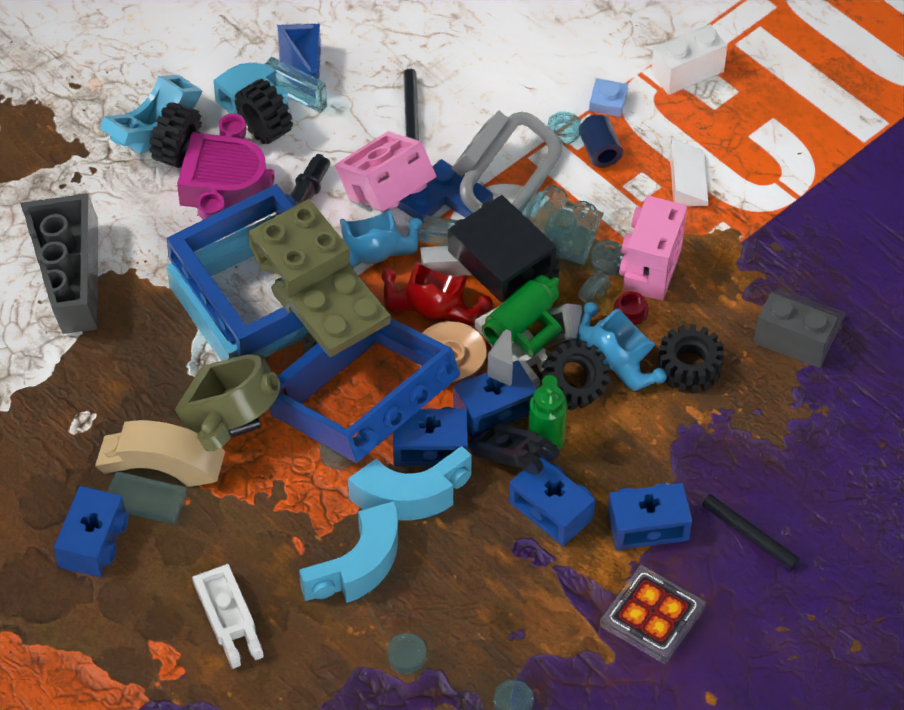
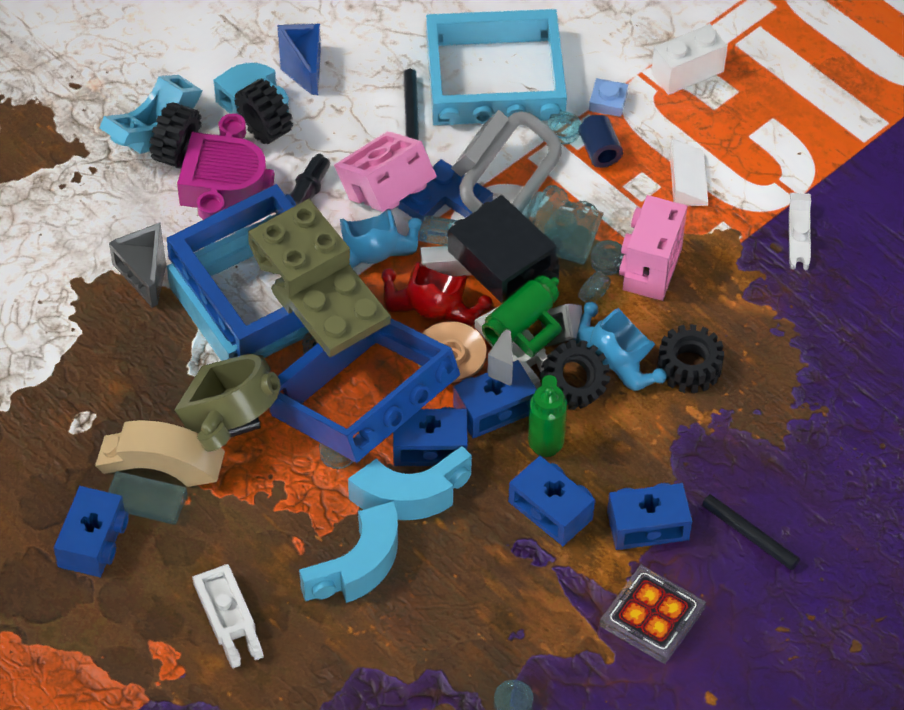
dark grey wedge [20,193,98,334] -> none
clear light blue tile [265,57,327,113] -> none
clear light blue tile [387,633,426,674] -> none
black hinge [469,423,560,475] -> none
dark red plate [613,291,649,325] -> none
dark grey slope [753,288,846,368] -> none
none -> dark grey slope [109,223,166,308]
none -> medium azure window [426,9,567,125]
none -> white piece [789,193,811,270]

